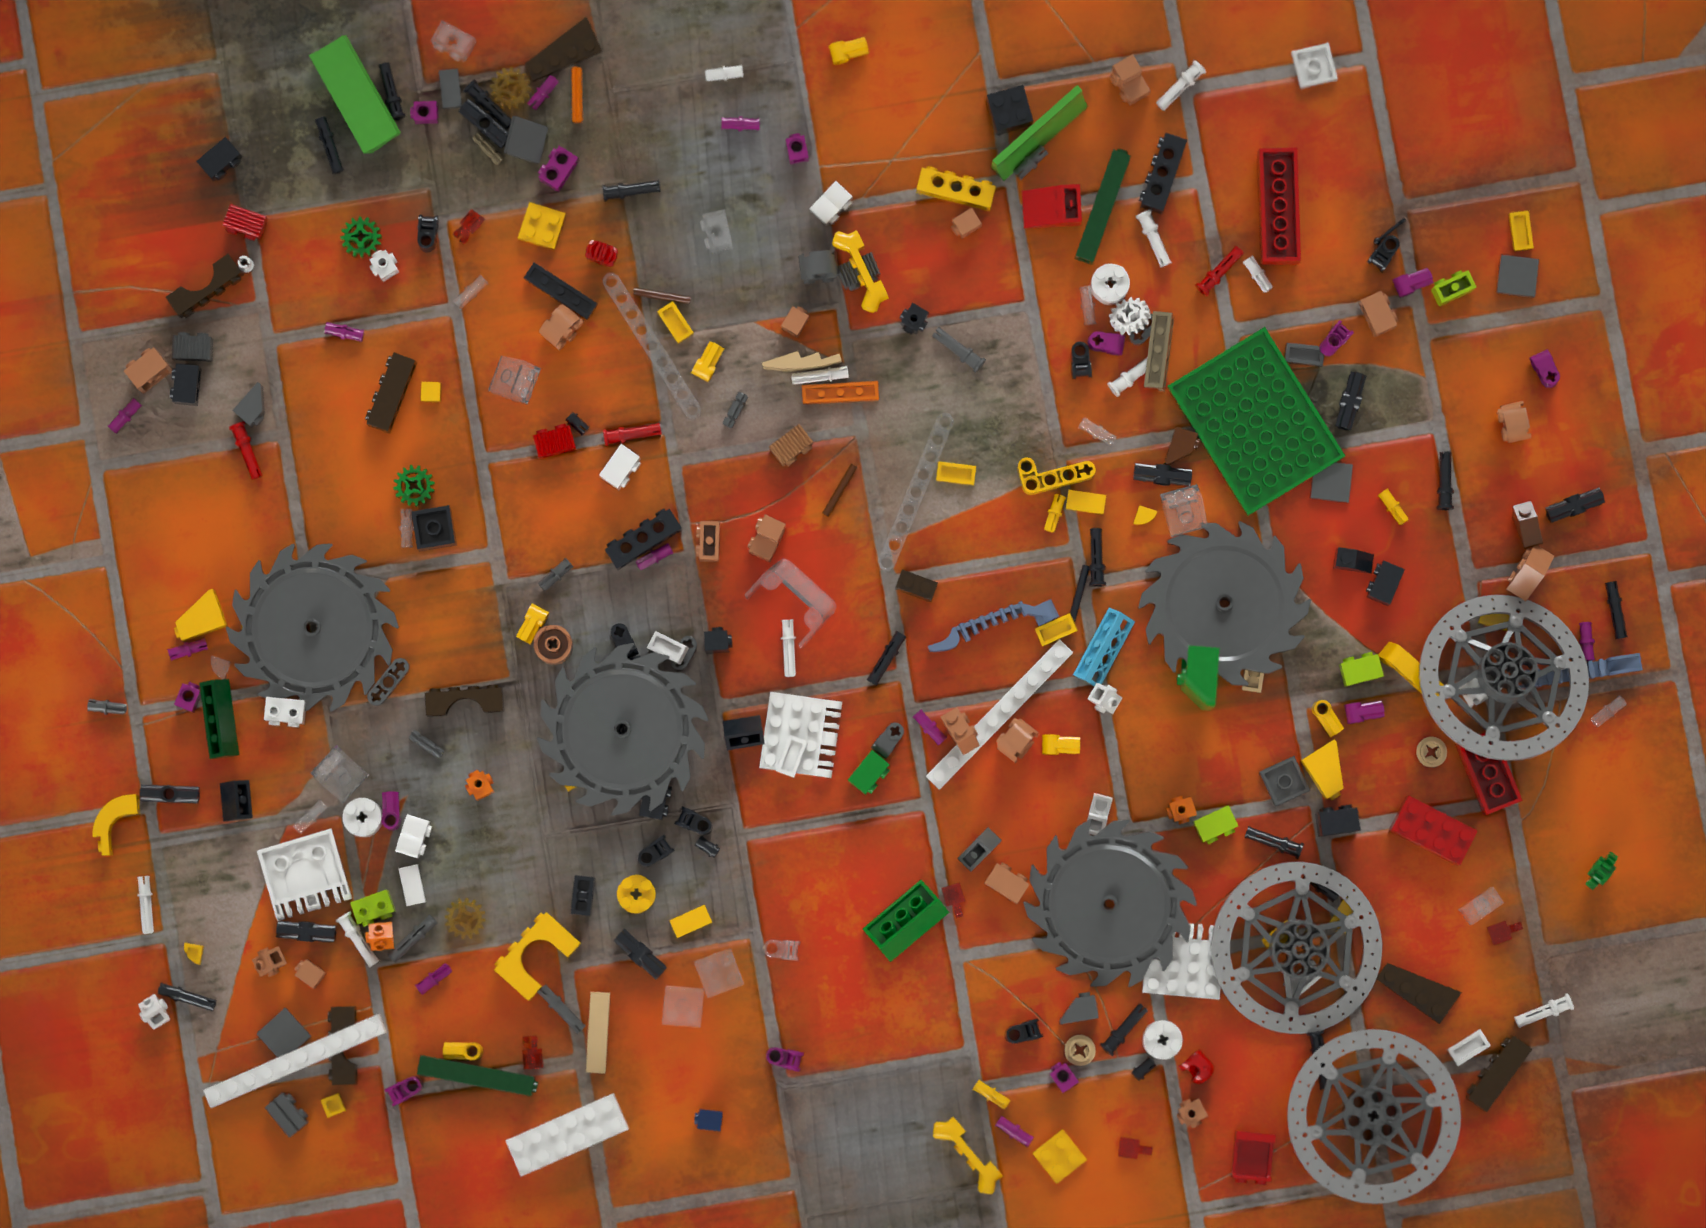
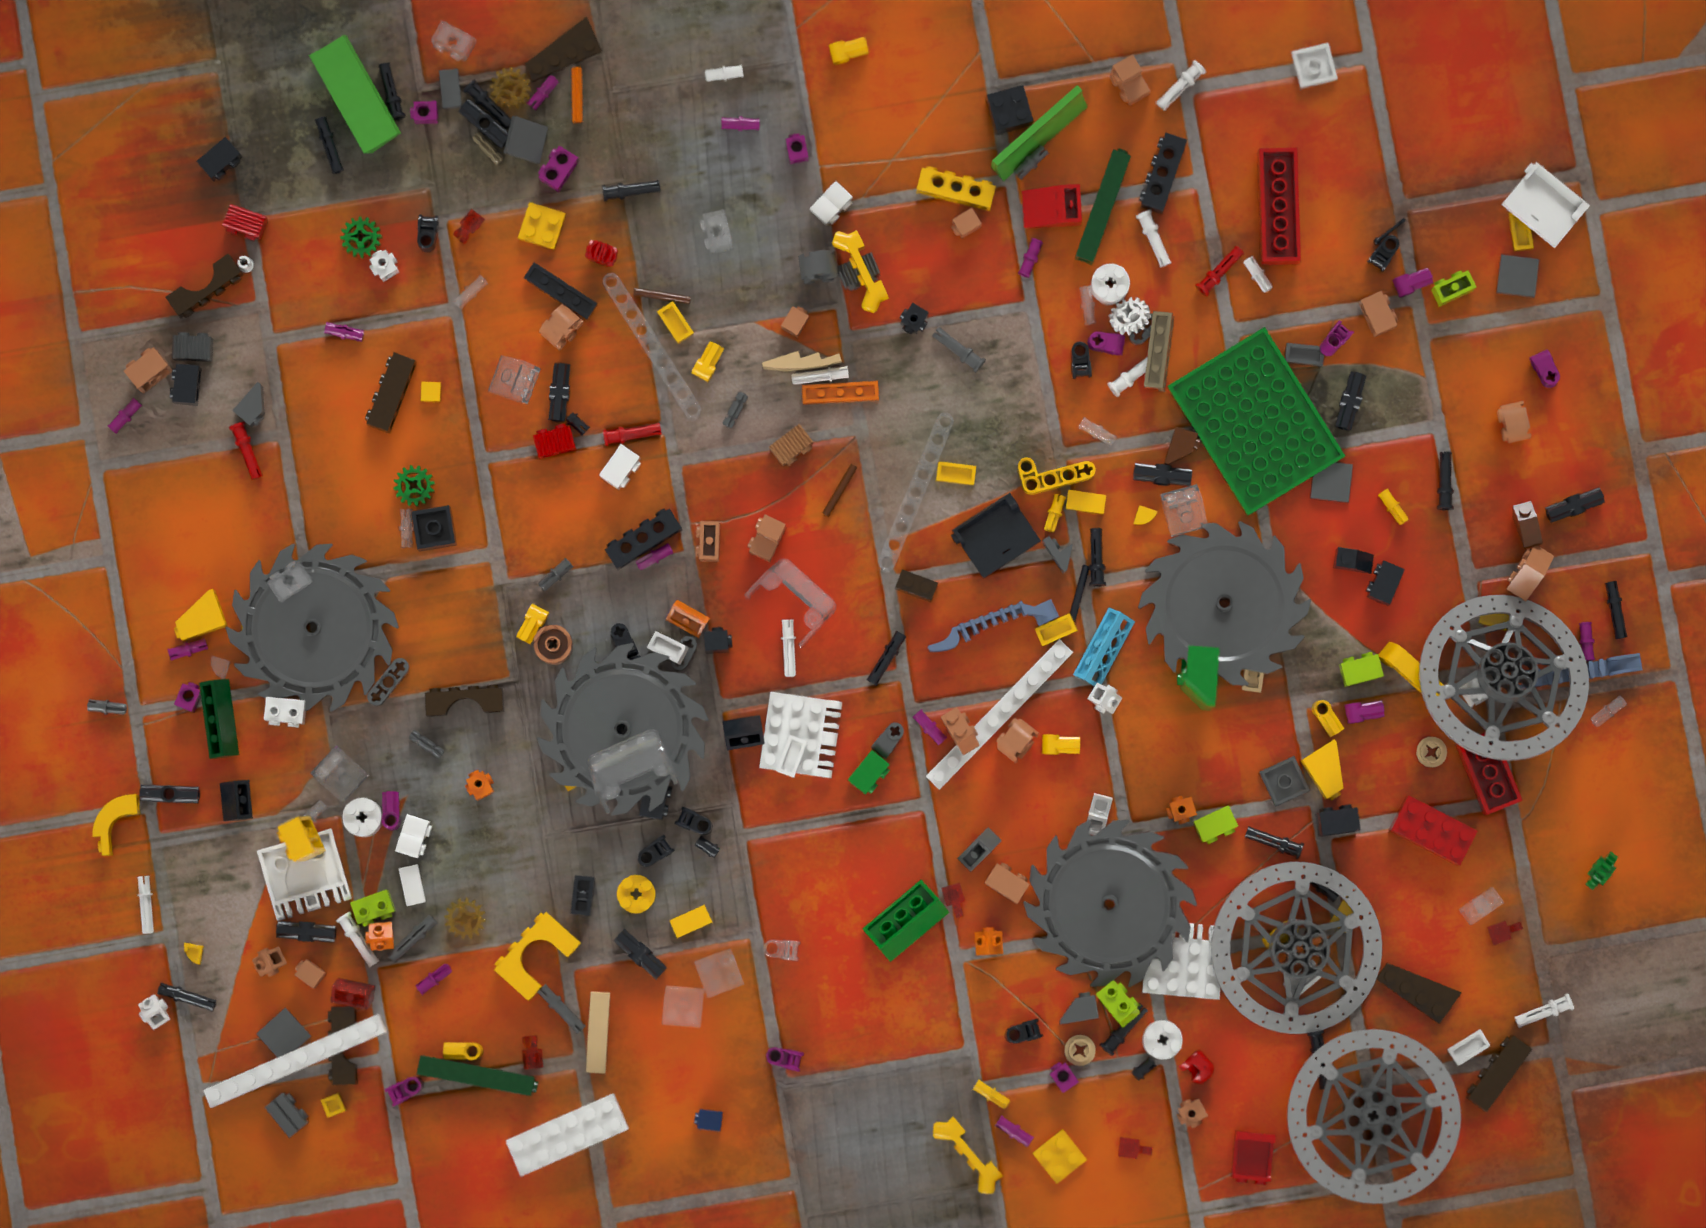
none -> clear brick [267,561,314,603]
none -> yellow brick [277,816,326,862]
none -> clear red brick [330,978,376,1010]
none -> black piece [548,363,571,422]
none -> clear windscreen [587,729,678,814]
none -> orange slope [665,600,710,638]
none -> black door [951,493,1041,579]
none -> orange brick [975,927,1003,955]
none -> magenta pin [1018,238,1043,278]
none -> dark grey slope [1042,536,1073,574]
none -> lime brick [1096,980,1140,1028]
none -> white door [1502,162,1590,248]

